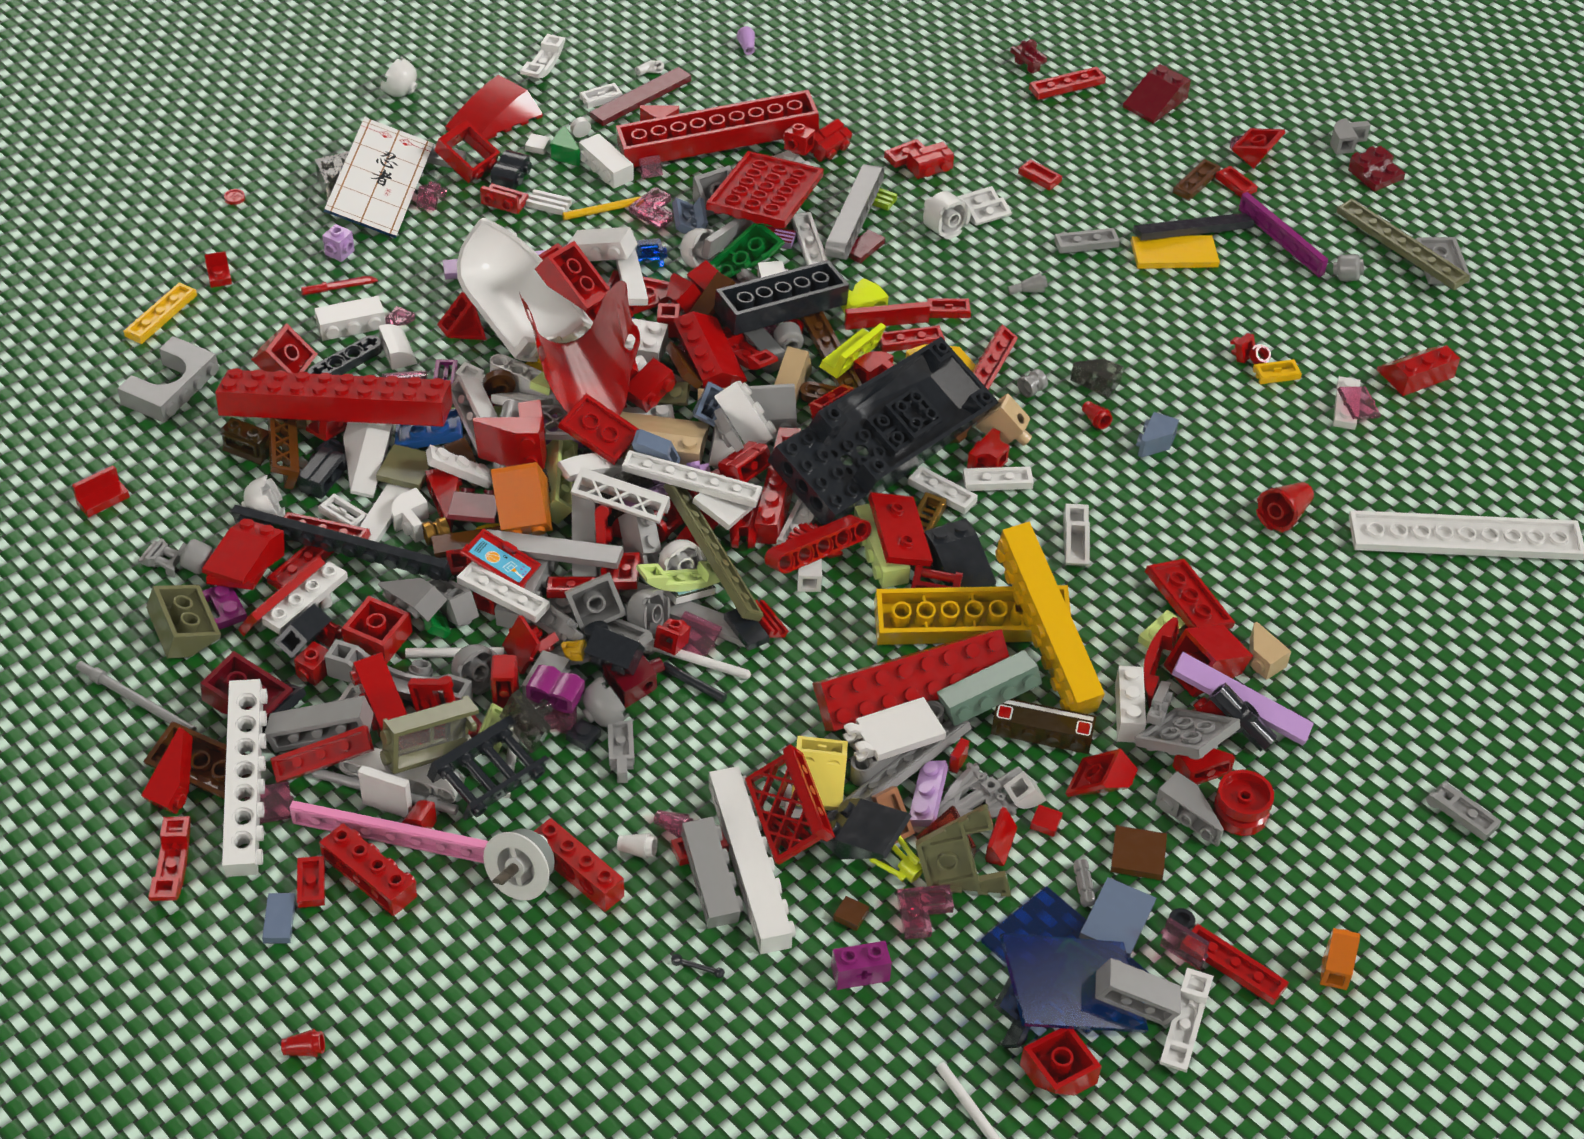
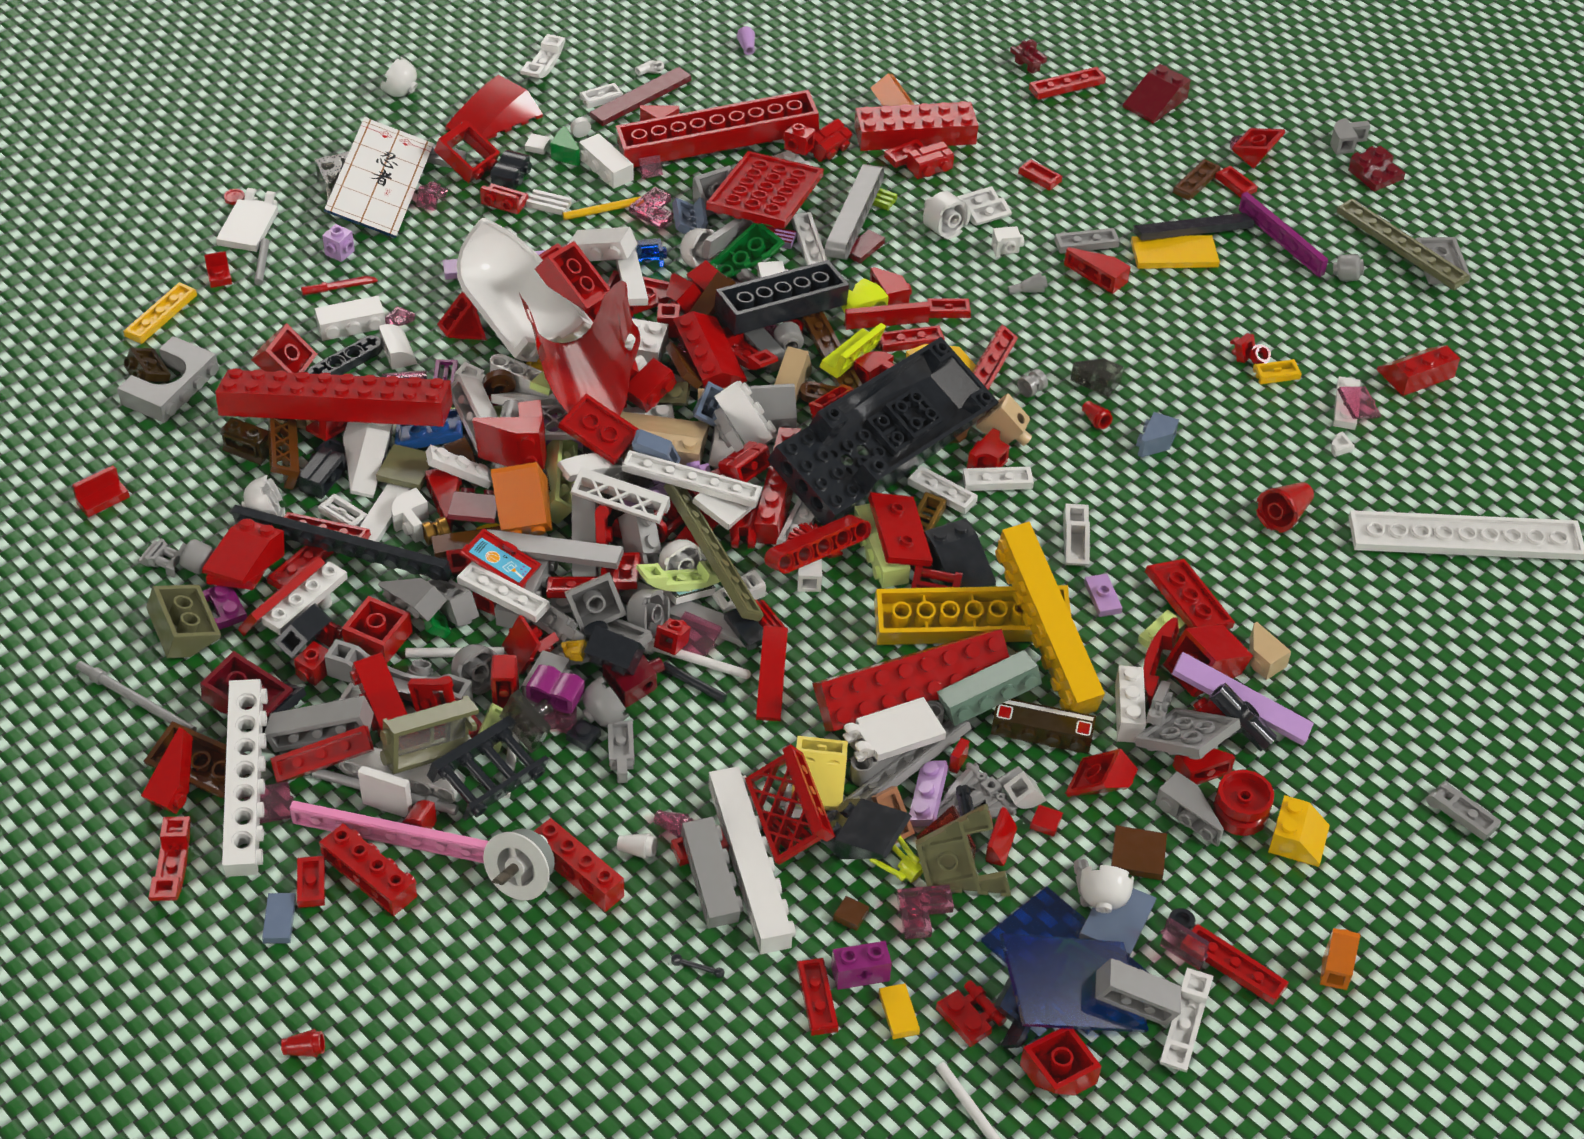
none -> dark brown bracket [124,348,171,382]
none -> white tile [216,188,278,252]
none -> light grey bar [254,238,269,286]
none -> white slope [712,570,766,612]
none -> red slope [756,626,788,722]
none -> red tile [797,958,839,1036]
none -> red brick [854,101,978,151]
none -> slope [870,267,912,305]
none -> orange panel [871,73,914,106]
none -> yellow tile [878,983,920,1039]
none -> red plate [936,980,1007,1047]
none -> black axle [956,785,974,816]
none -> white brick [991,226,1024,258]
none -> red slope [1064,247,1131,294]
none -> white cylinder [1080,865,1134,913]
none -> lavender plate [1084,574,1122,617]
none -> yellow slope [1268,795,1330,867]
none -> white tile [1331,431,1354,457]

